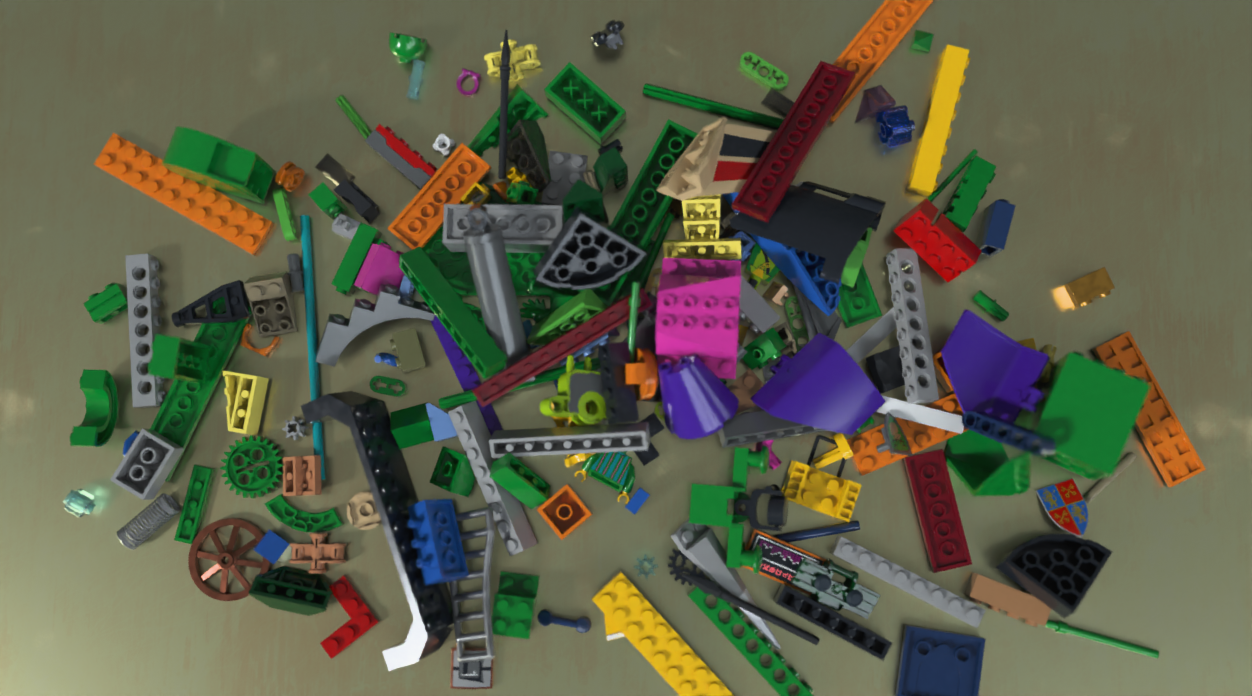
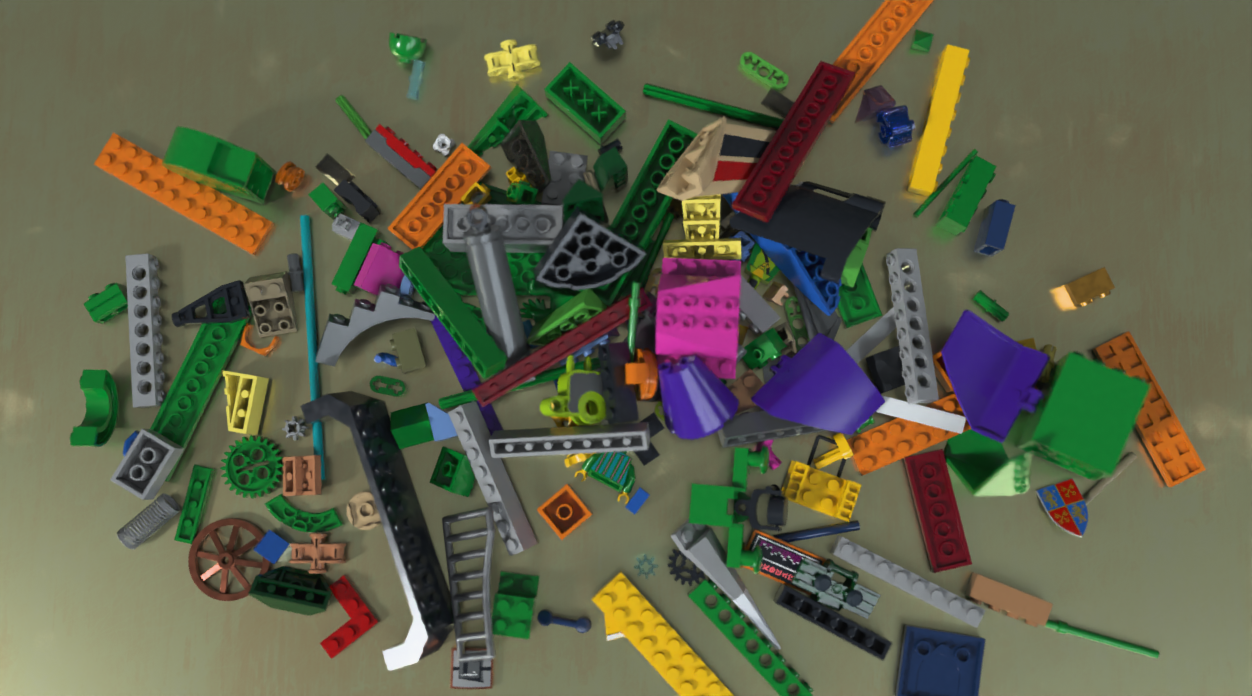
clear light blue head [63,489,96,517] -> none
green brick [148,334,211,384] -> none
bright green beam [272,187,298,241] -> none
blue piece [408,499,469,585] -> none
magenta piece [456,68,481,95] -> none
green brick [489,452,550,509] -> none
orange slope [493,181,509,203] -> none
black piece [498,30,511,179] -> none
black piece [681,573,820,645] -> none
shield [876,411,912,456] -> none
red piece [893,198,982,282] -> none
dark blue beam [962,411,1056,455] -> none
black brick [996,534,1112,618] -> none

